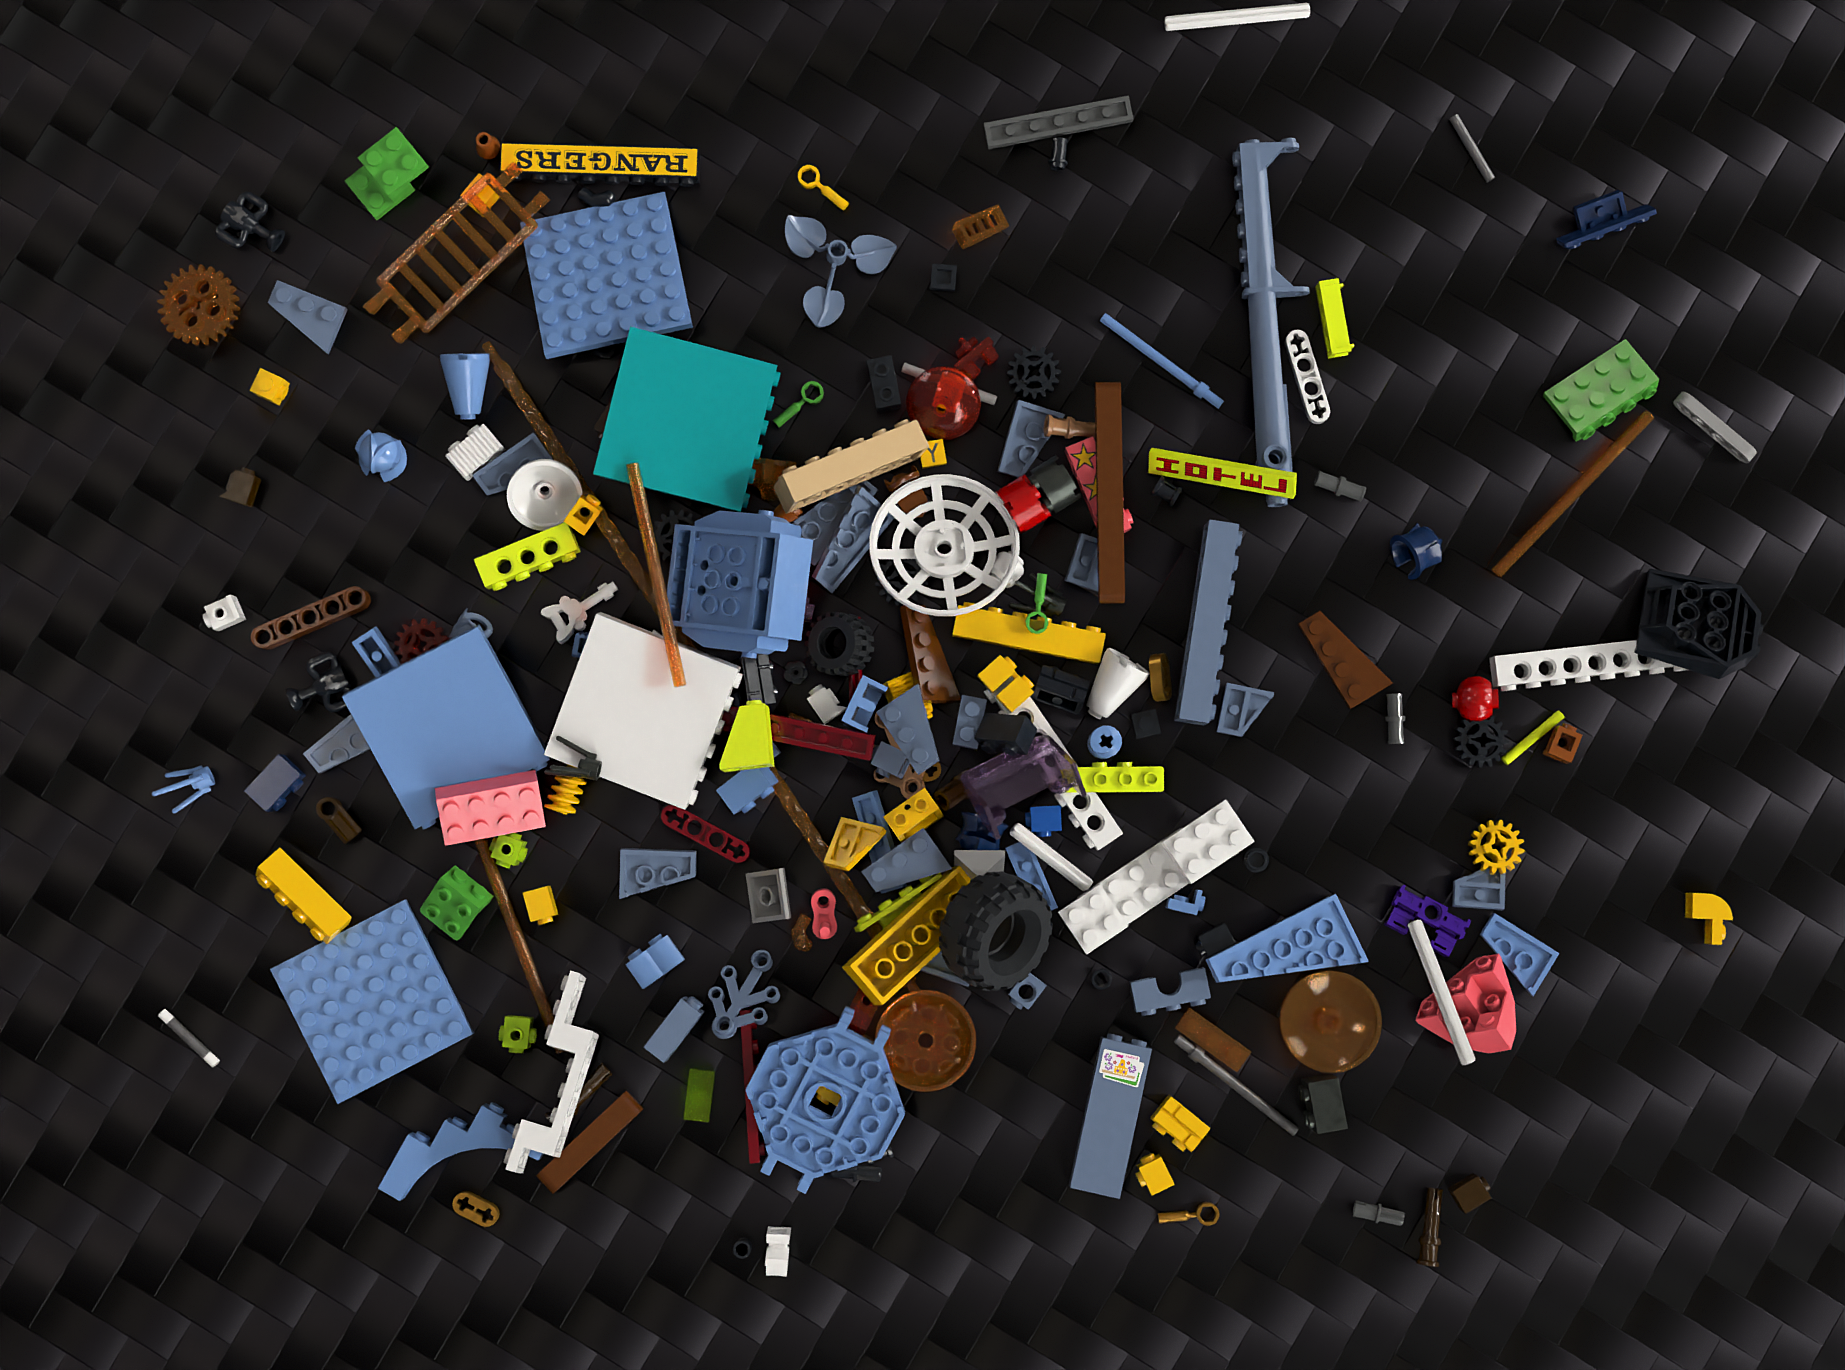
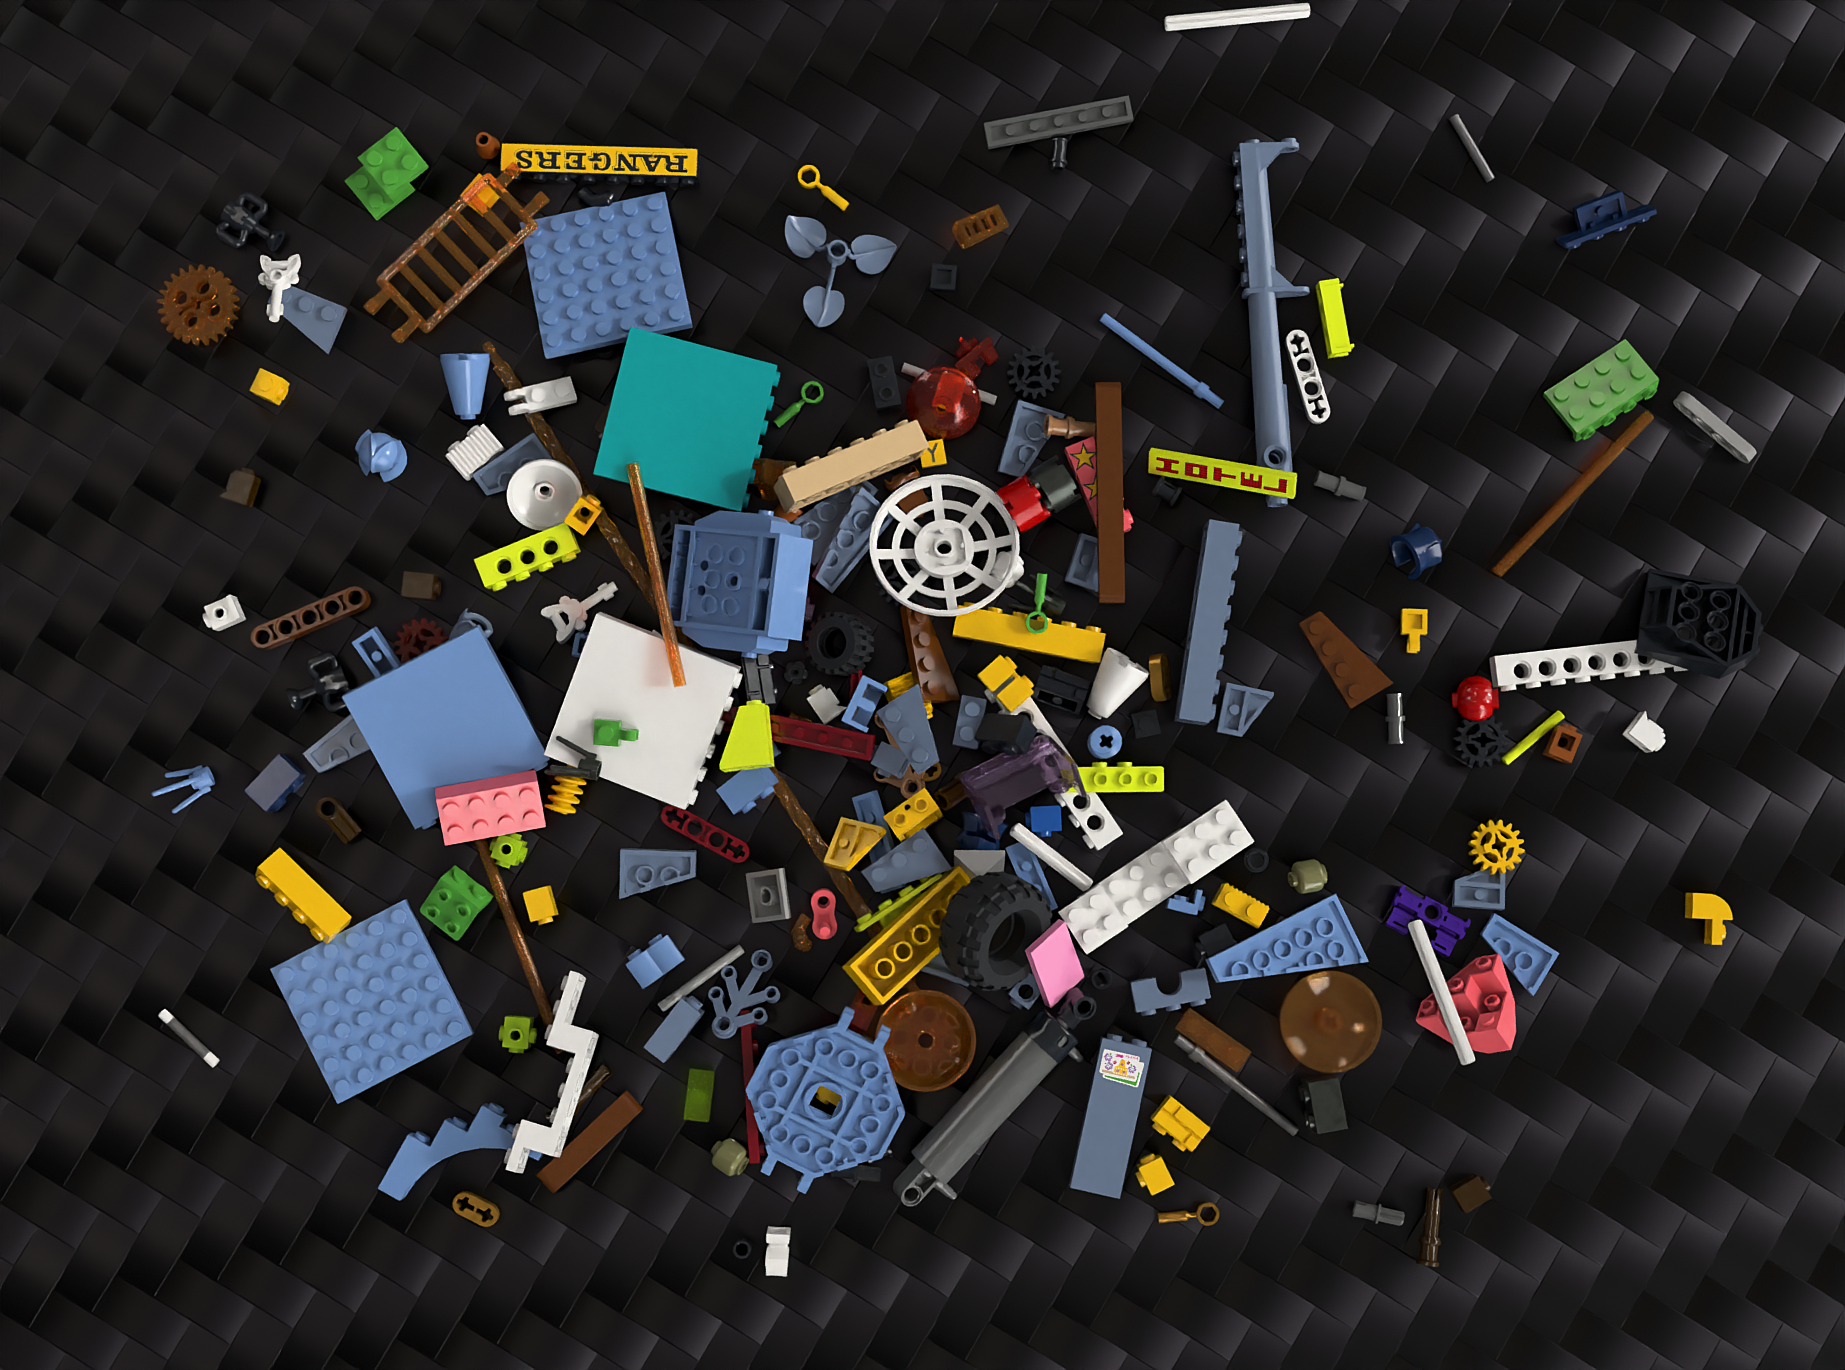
none -> white piece [258,254,301,322]
none -> dark brown brick [401,571,441,602]
none -> white hinge [504,376,577,415]
none -> bright green plate [593,718,639,747]
none -> light grey bar [658,945,745,1012]
none -> olive head [711,1138,749,1176]
none -> dark grey piece [893,988,1097,1206]
none -> bright pink tile [1025,919,1085,1008]
none -> yellow brick [1211,883,1269,928]
none -> olive head [1288,859,1327,894]
none -> yellow plate [1400,609,1427,653]
none -> white window [1622,711,1666,753]

